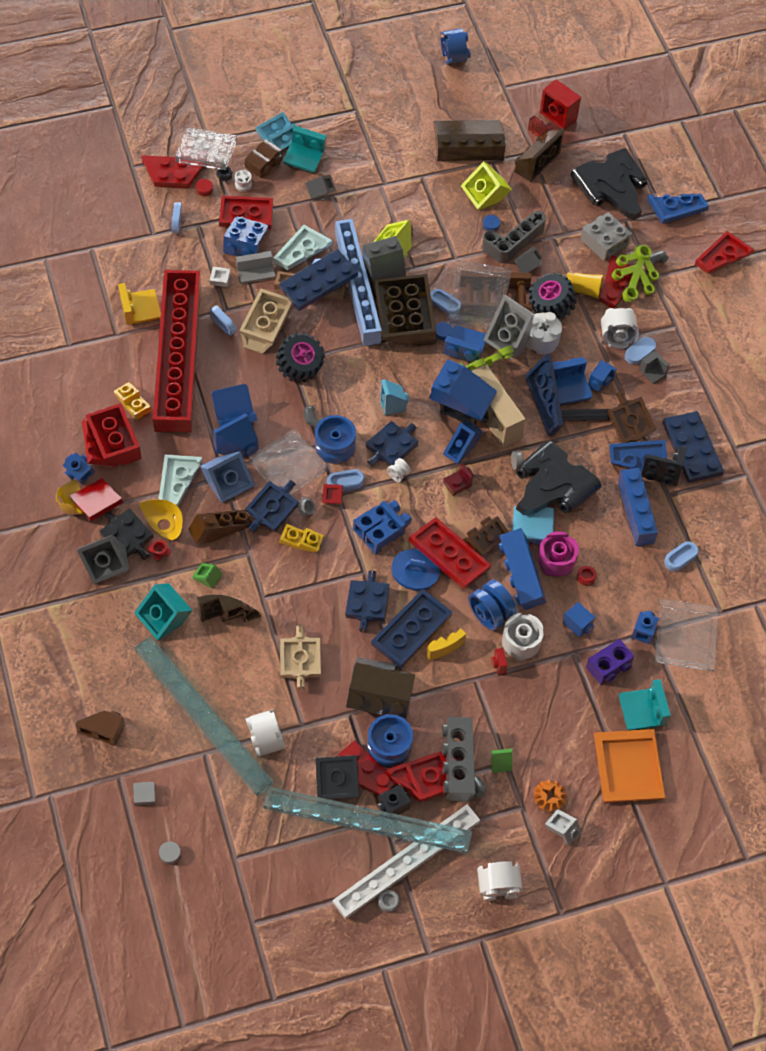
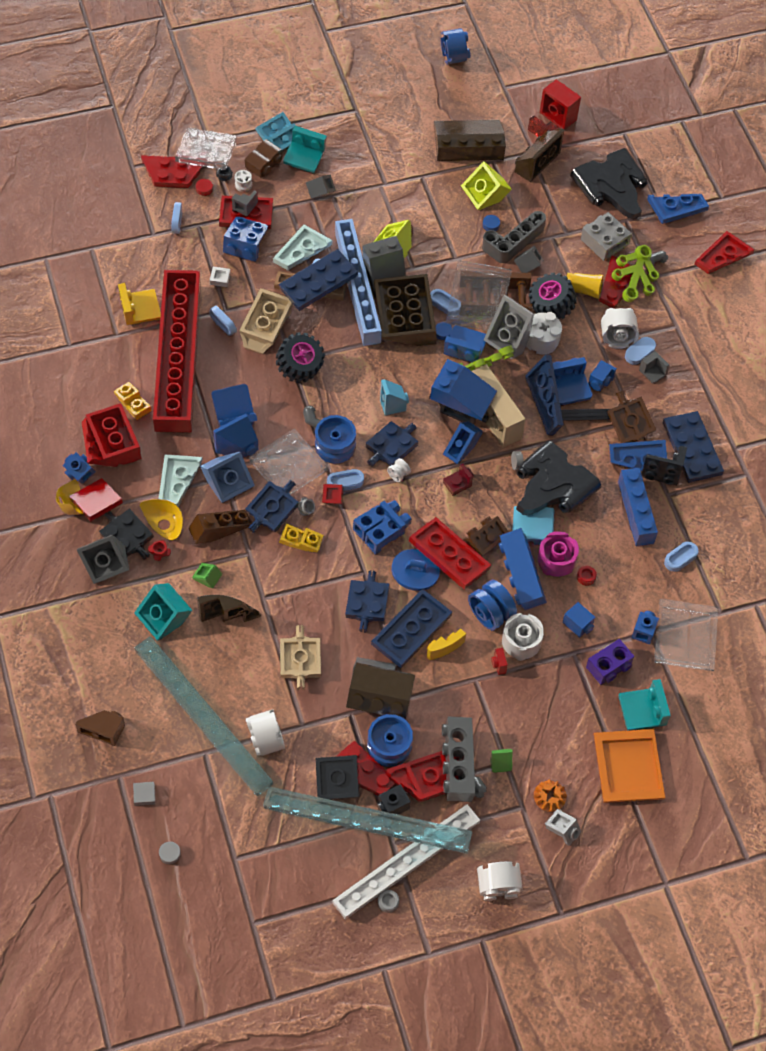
light grey panel [236,251,275,284] -> none
none -> dark grey panel [232,190,258,216]

